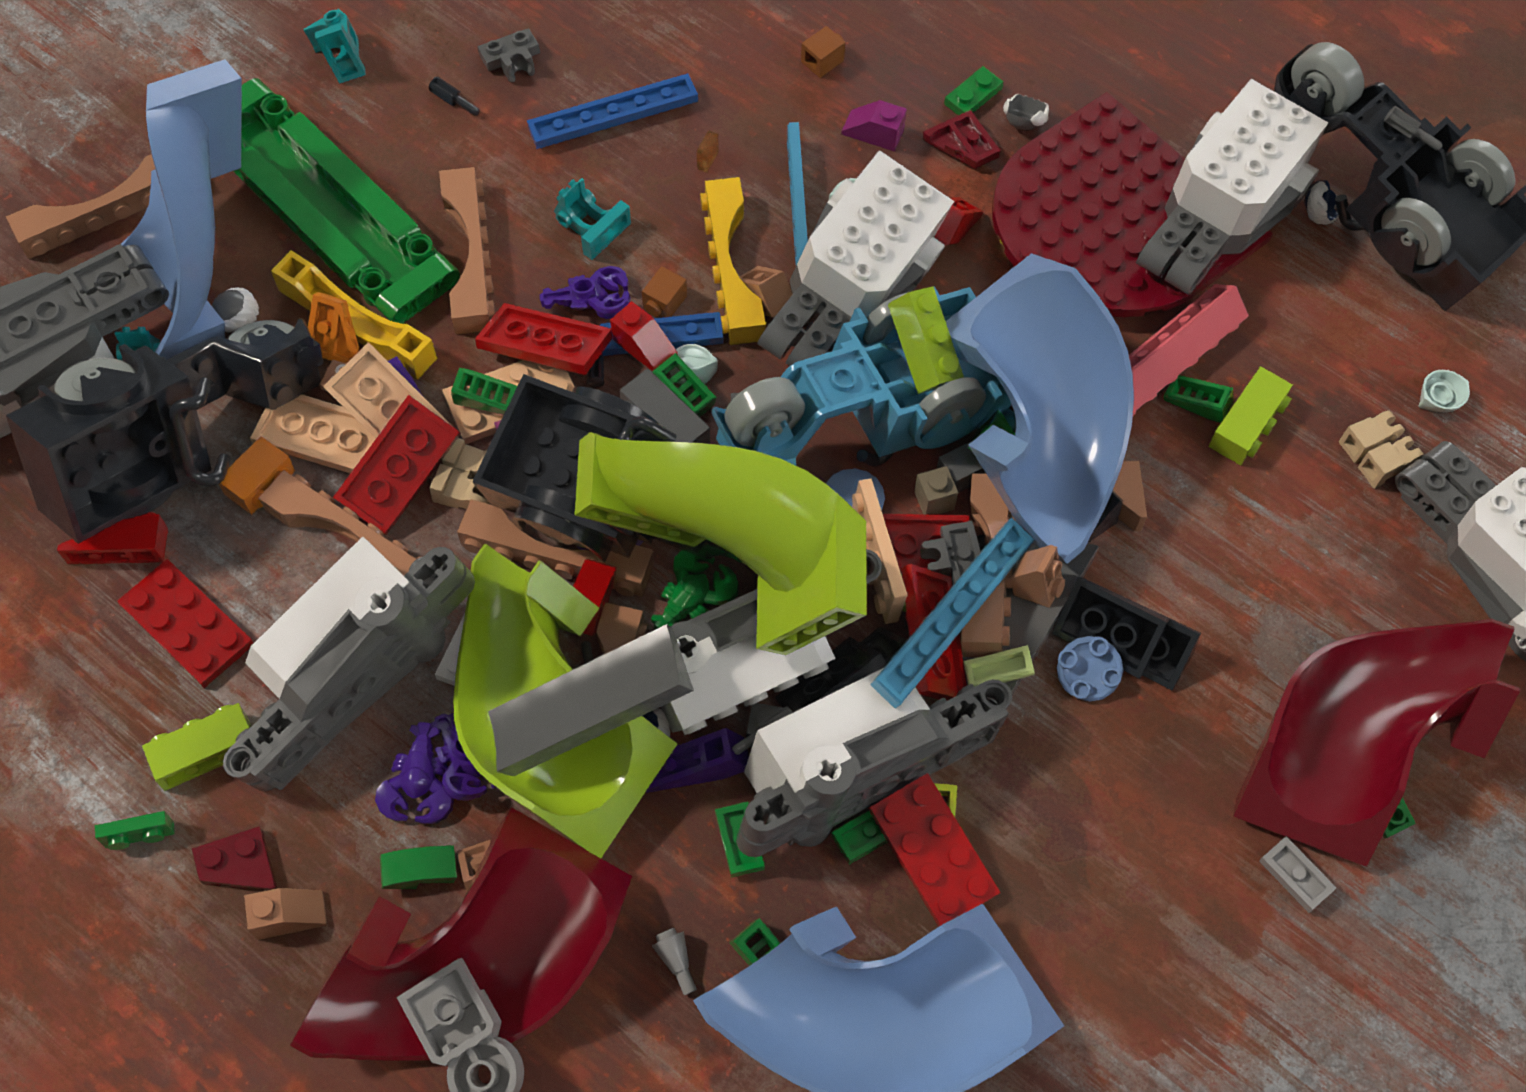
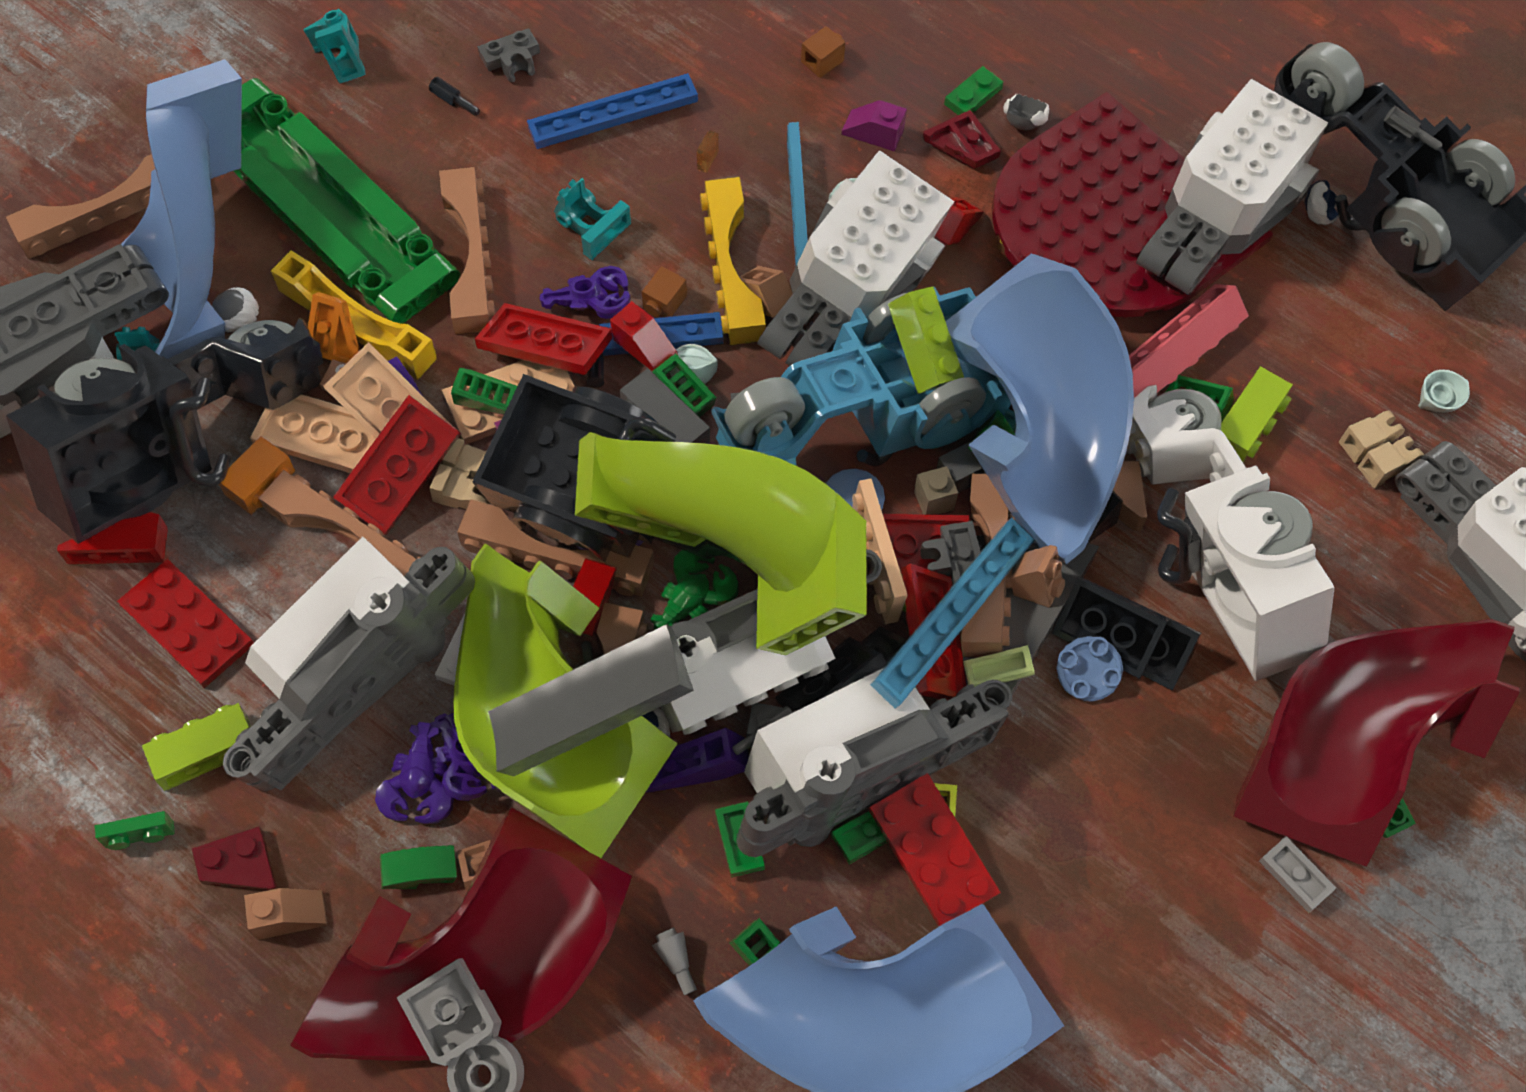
none -> white piece [1127,385,1335,681]

